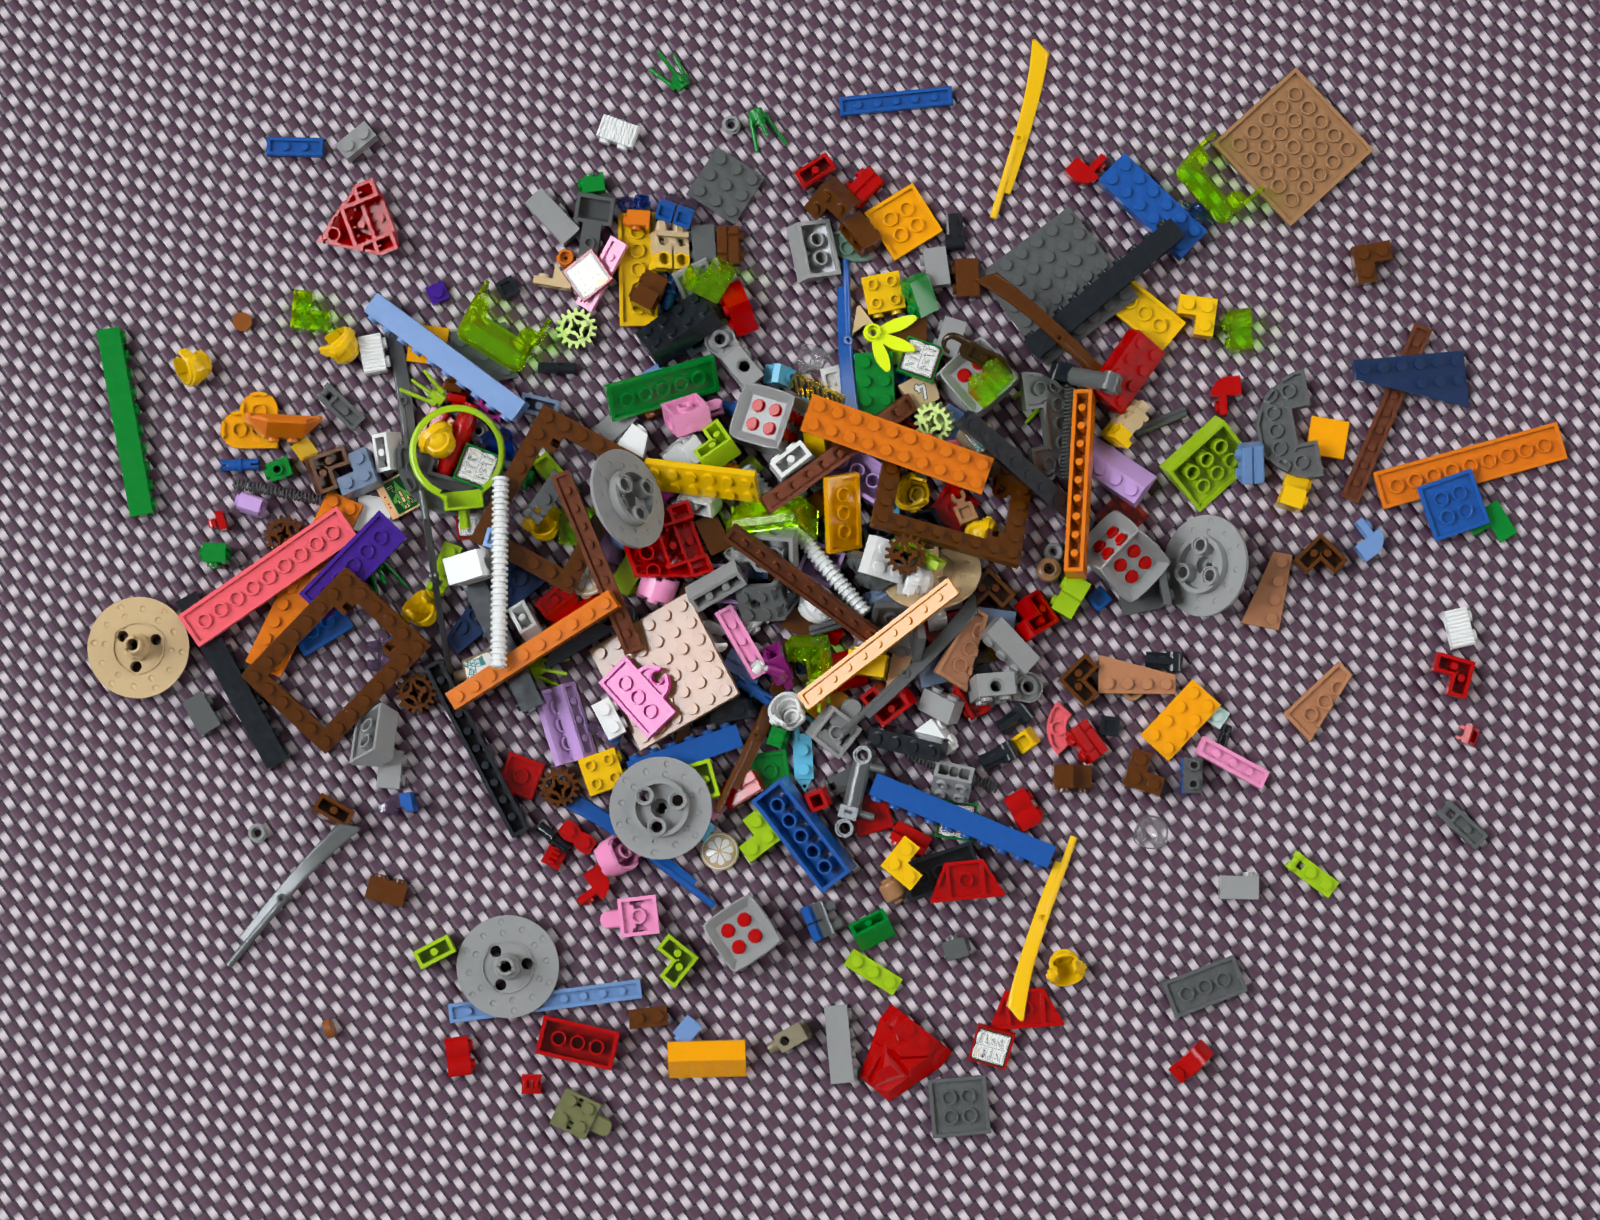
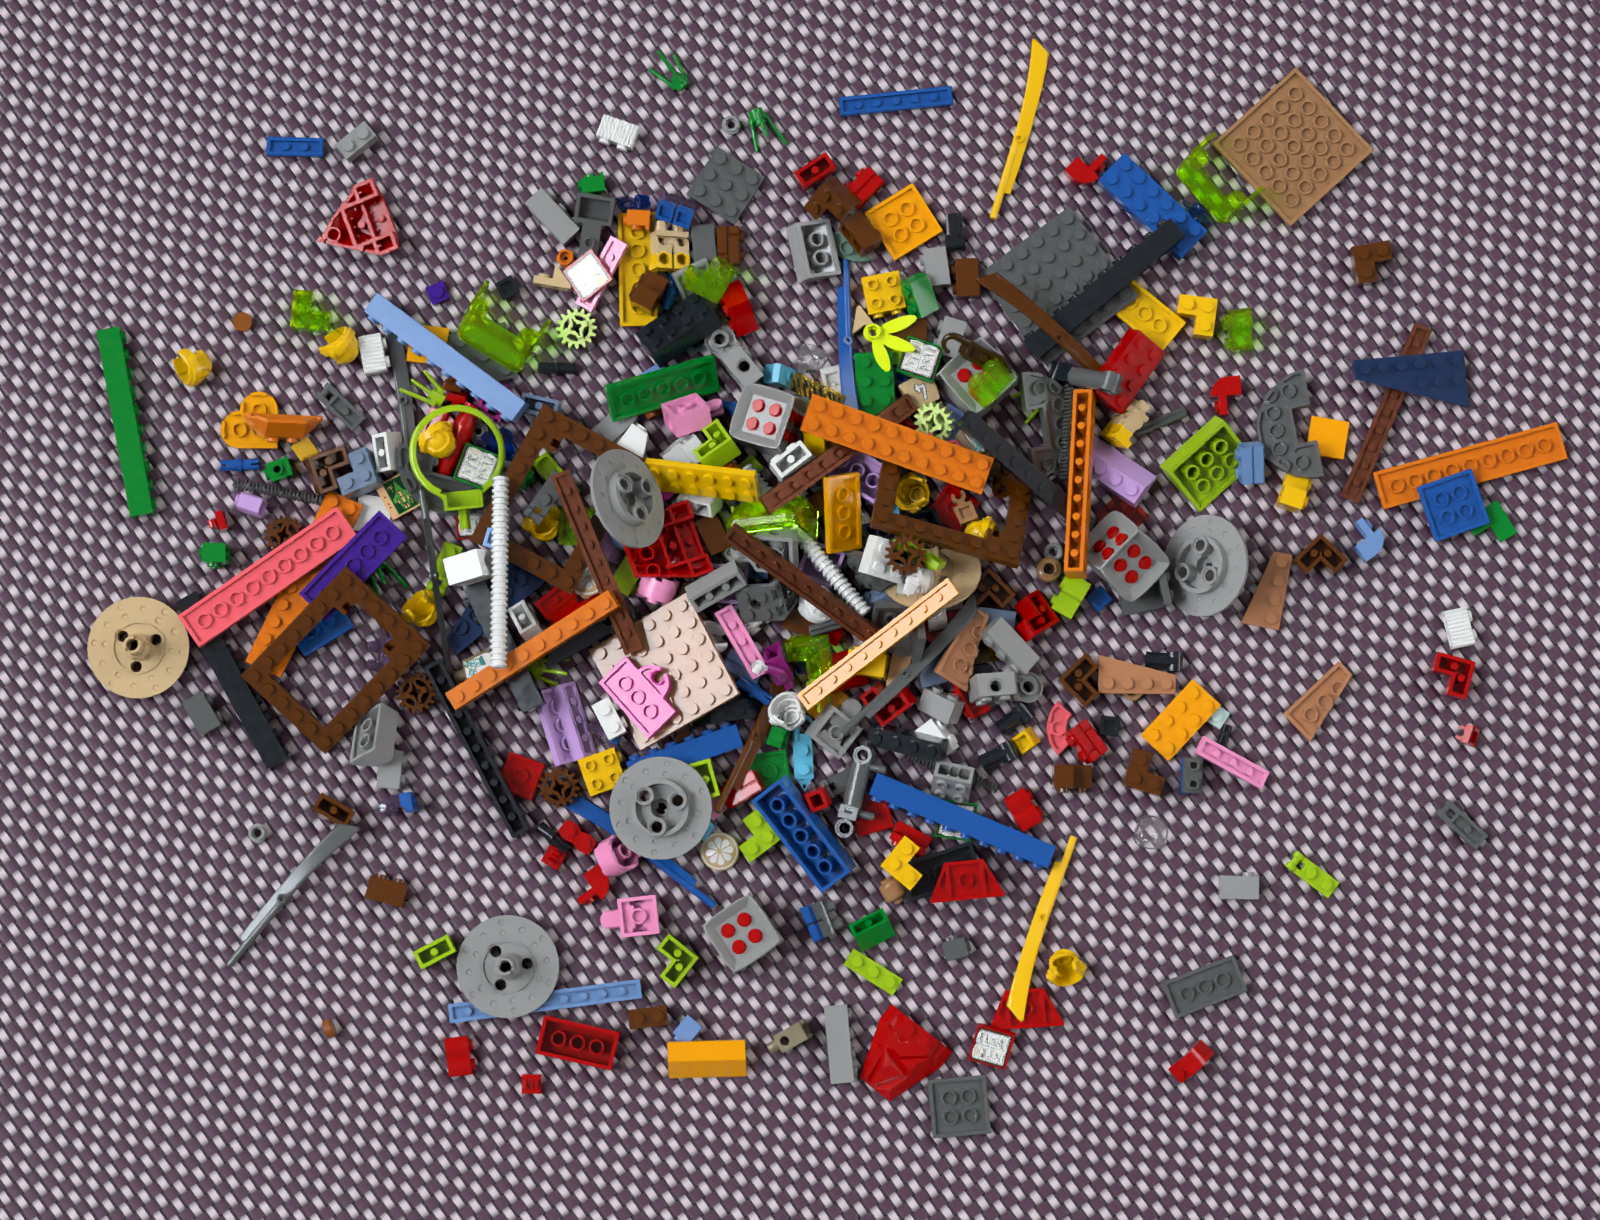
olive brick [549,1087,612,1140] -> none

